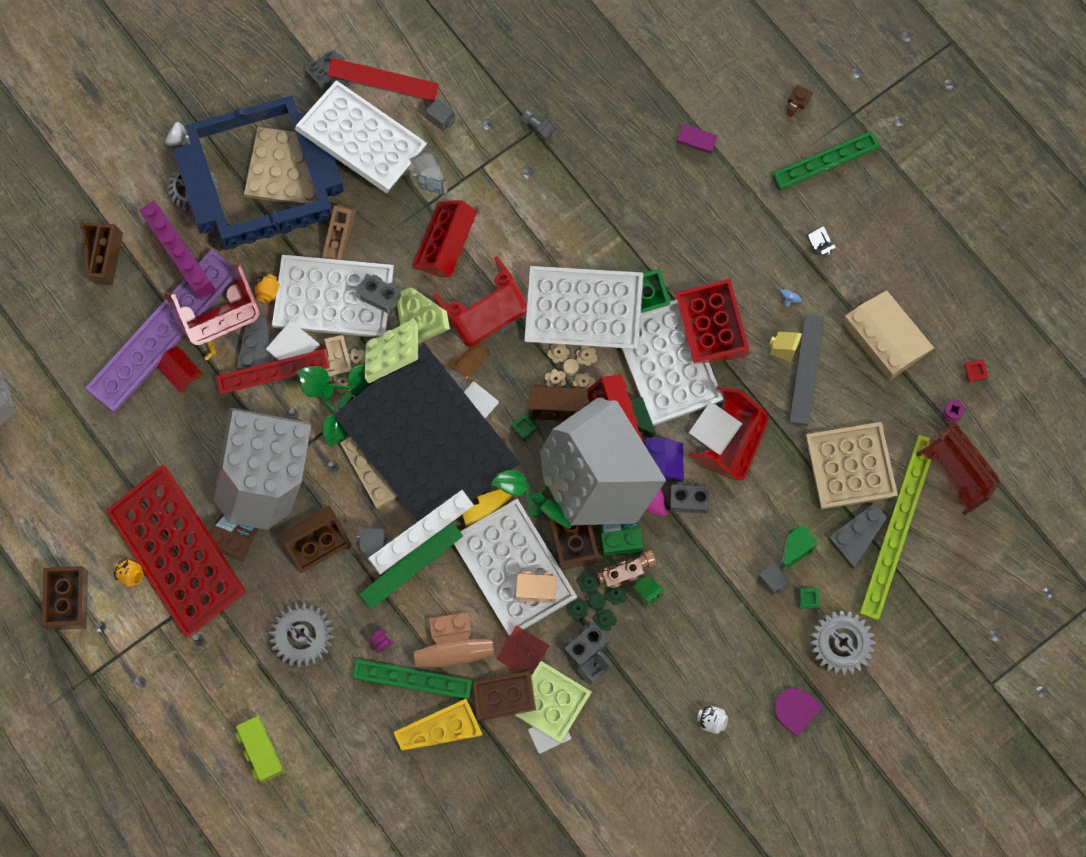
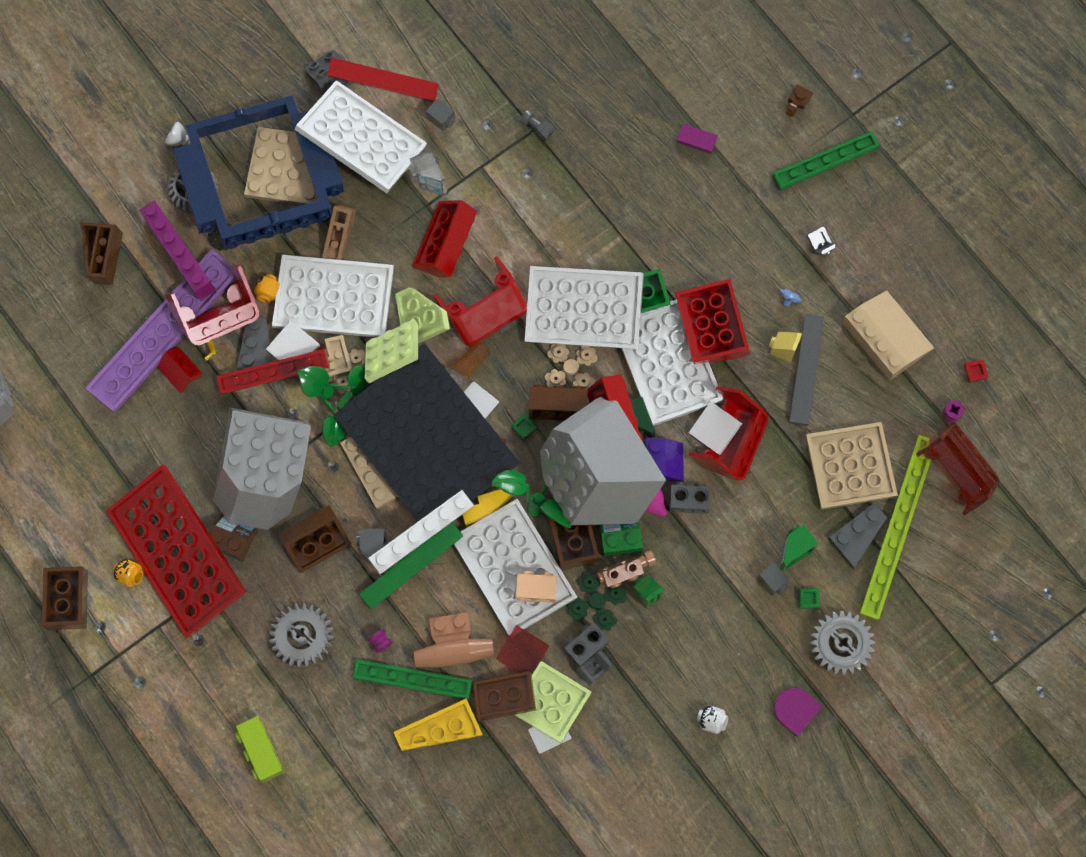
dark grey brick [356,274,401,315] -> none

